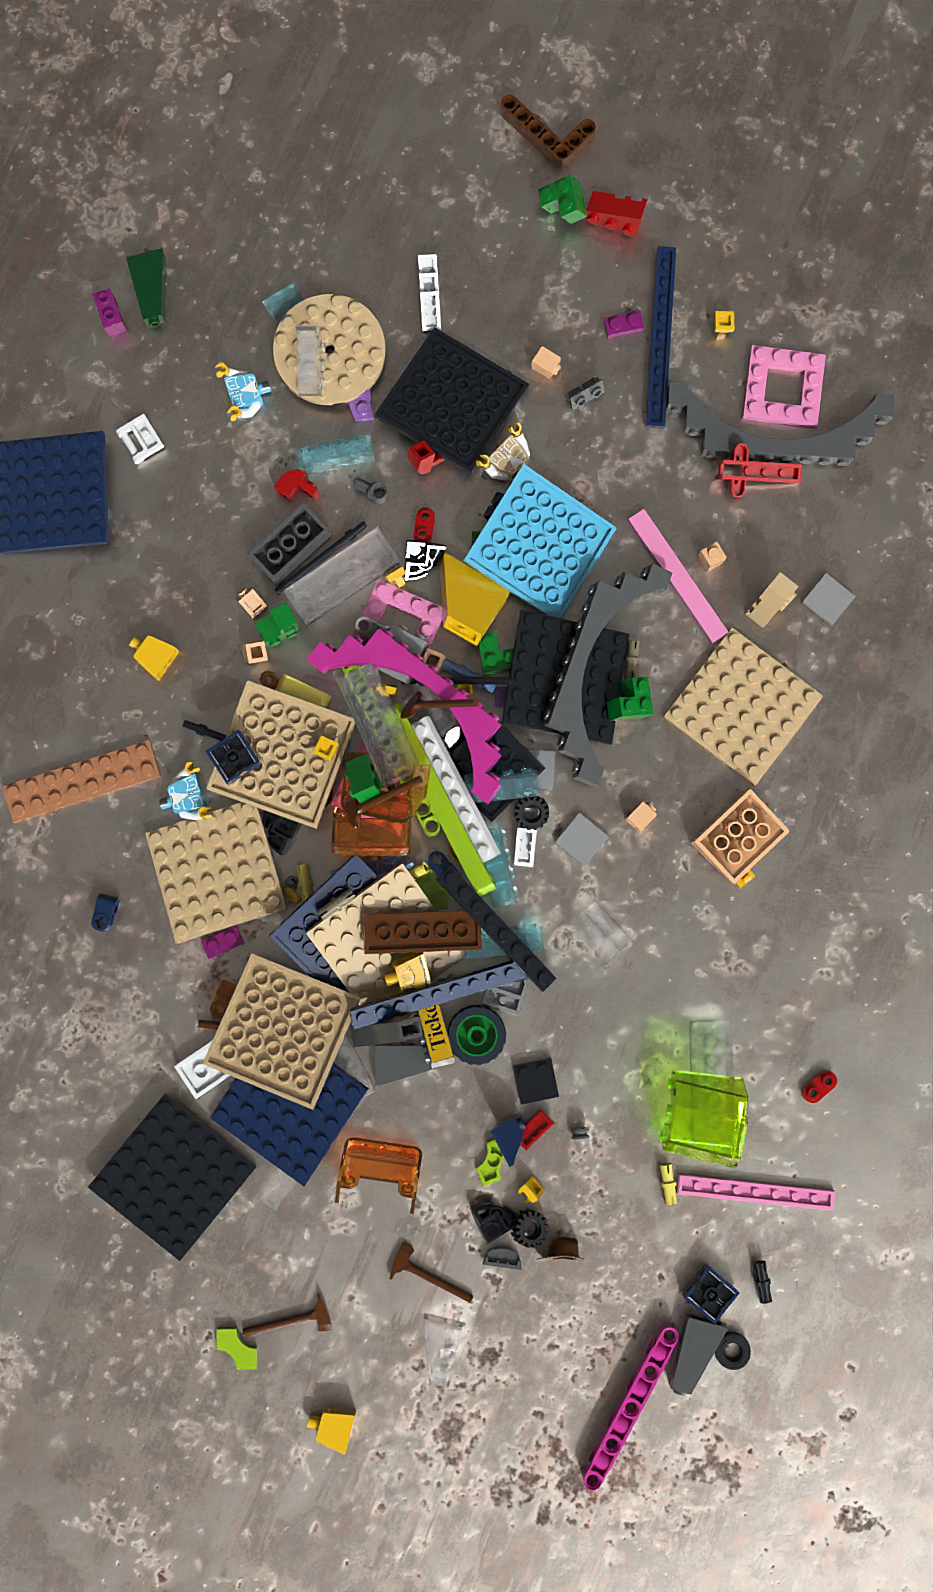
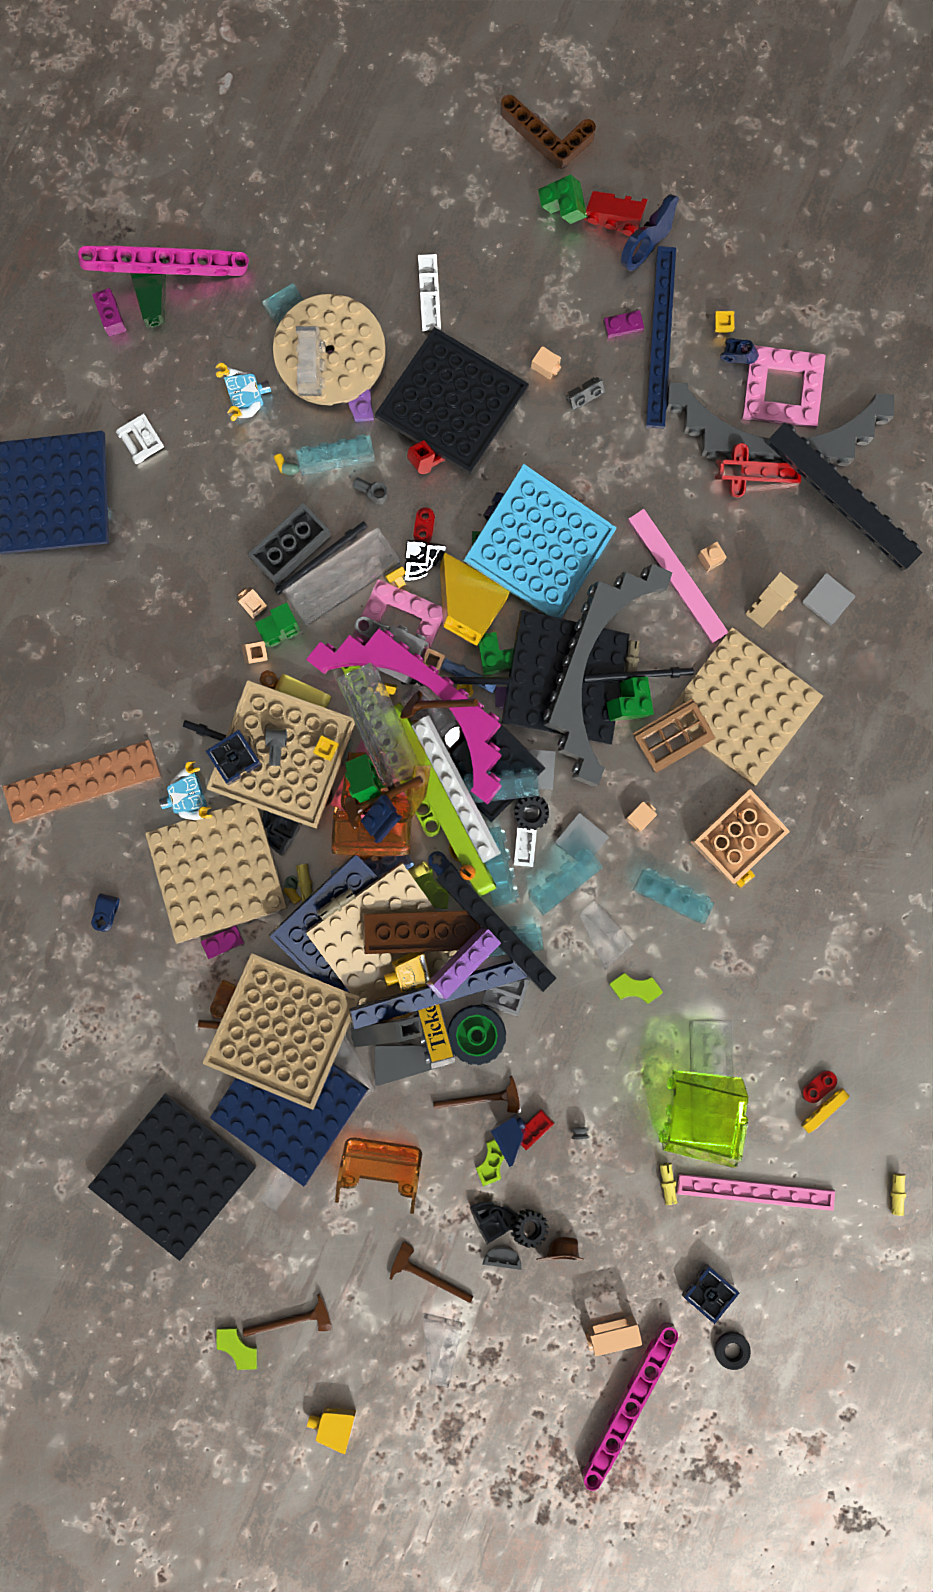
yellow torso [129,635,179,681] -> none
white plate [174,1040,230,1099] -> none
red brick [274,470,319,502] -> none
torso [476,422,530,482] -> none
black plate [513,1058,559,1105] -> none
yellow tile [518,1175,545,1203] -> none
dark grey slope [669,1313,727,1396] -> none
black pin [753,1260,773,1304] -> none
none -> dark pink beam [78,246,249,276]
none -> dark grey axle [265,728,287,766]
none -> sand green arm [274,454,299,475]
none -> dark blue plate [361,795,402,843]
none -> medium lavender brick [426,928,501,999]
none -> reddish brown piece [433,1075,521,1113]
none -> orange hinge [459,865,476,880]
none -> clear light blue brick [529,848,604,915]
none -> black bar [583,667,694,682]
none -> light nougat window [585,1315,642,1356]
none -> lime tile [609,973,663,1004]
none -> dark blue animal [620,194,679,271]
none -> clear light blue brick [632,868,714,924]
none -> medium nougat piece [633,698,716,773]
none -> dark blue piece [720,338,759,364]
none -> black brick [765,422,923,571]
none -> yellow beam [801,1088,850,1133]
none -> light yellow pin [890,1173,907,1216]

